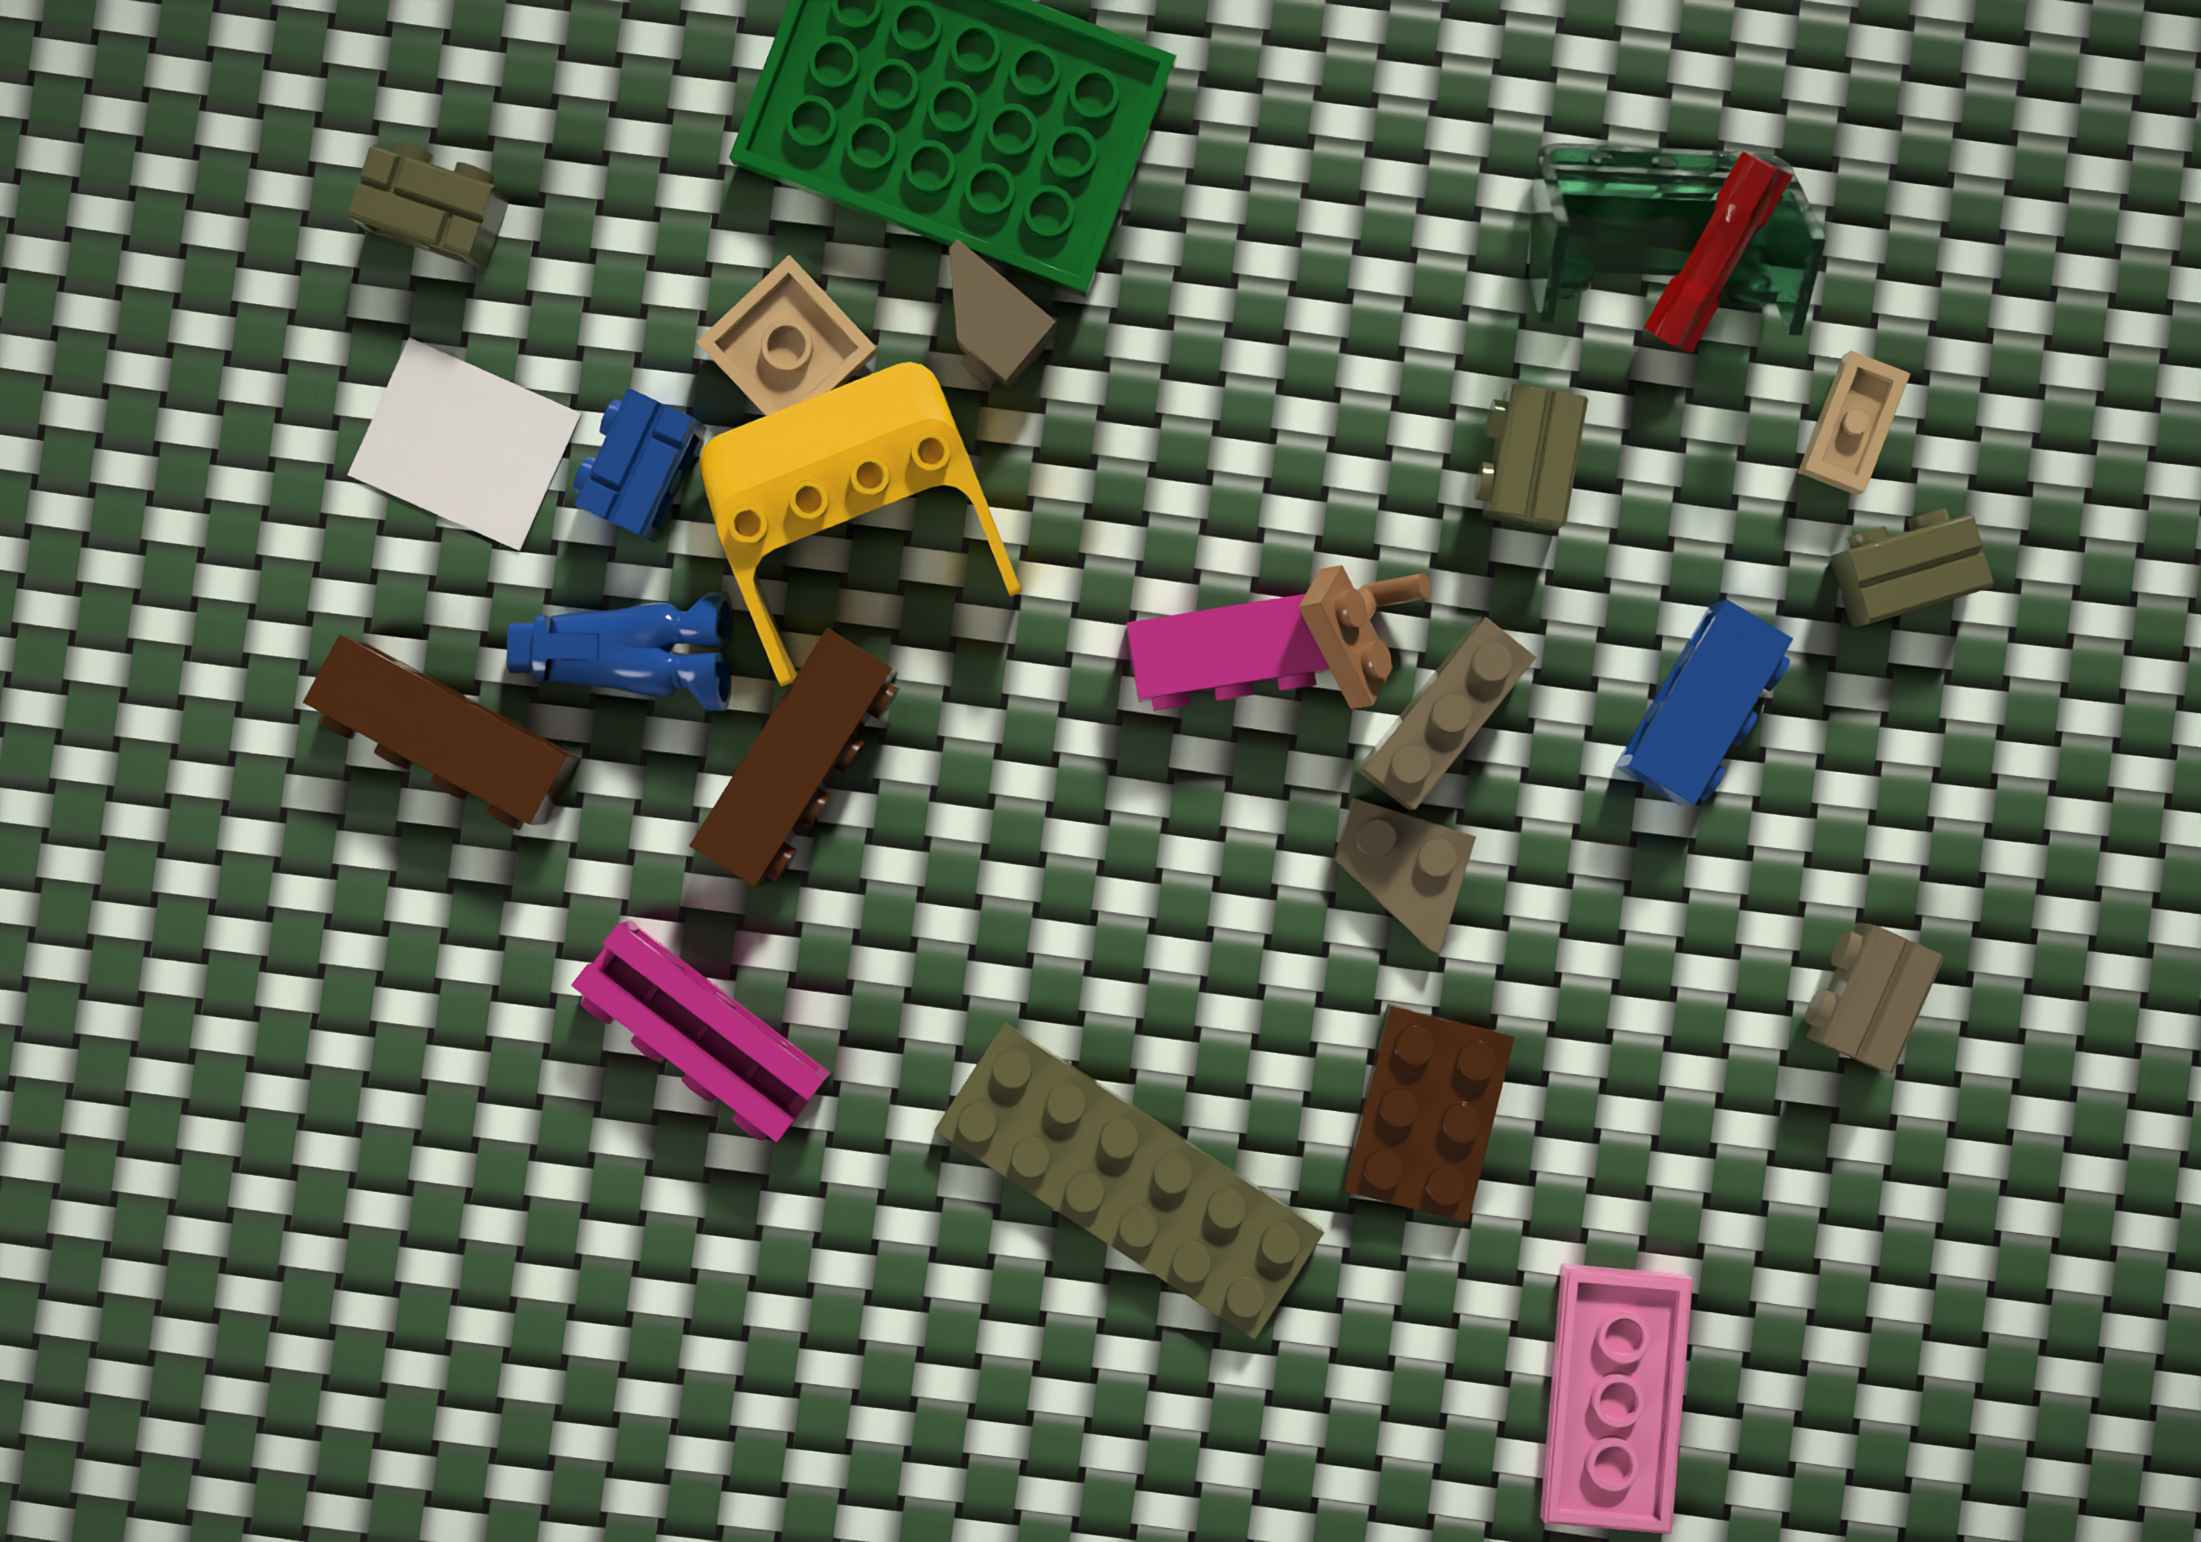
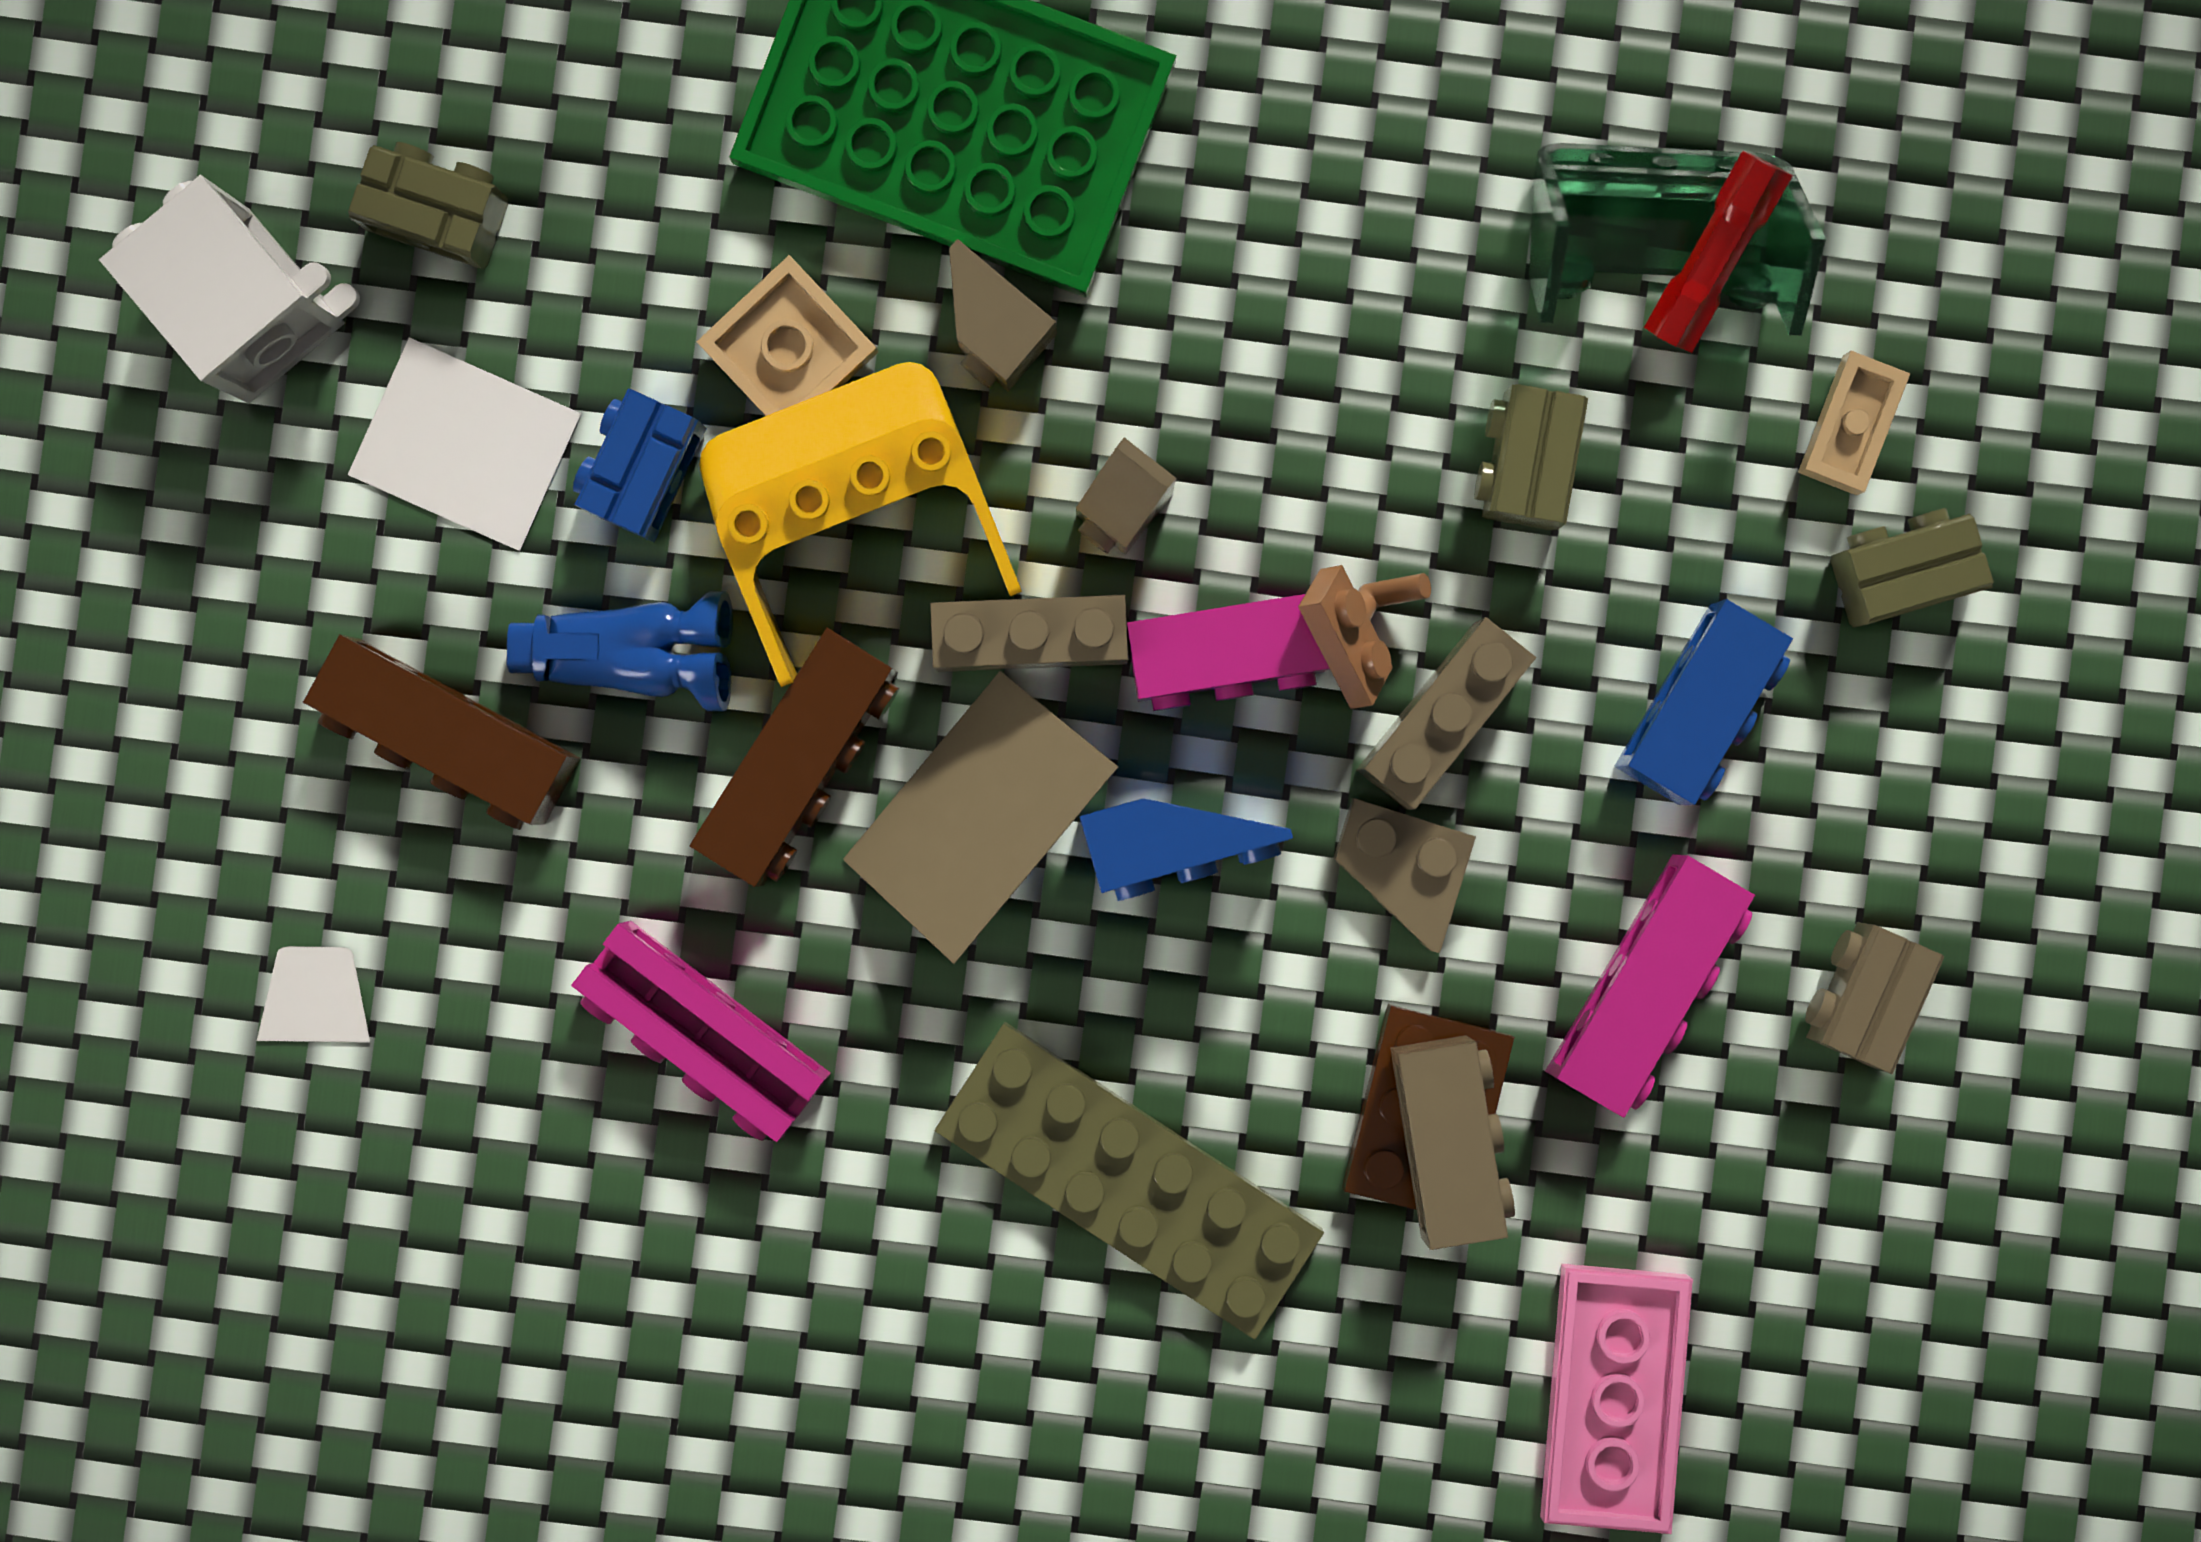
none -> white container [99,174,360,403]
none -> white sticker [257,946,370,1042]
none -> dark tan sticker [843,671,1118,964]
none -> dark tan brick [930,595,1128,672]
none -> dark tan slope [1076,437,1176,555]
none -> blue slope [1080,798,1293,901]
none -> dark tan brick [1390,1035,1515,1250]
none -> dark pink brick [1545,854,1755,1118]

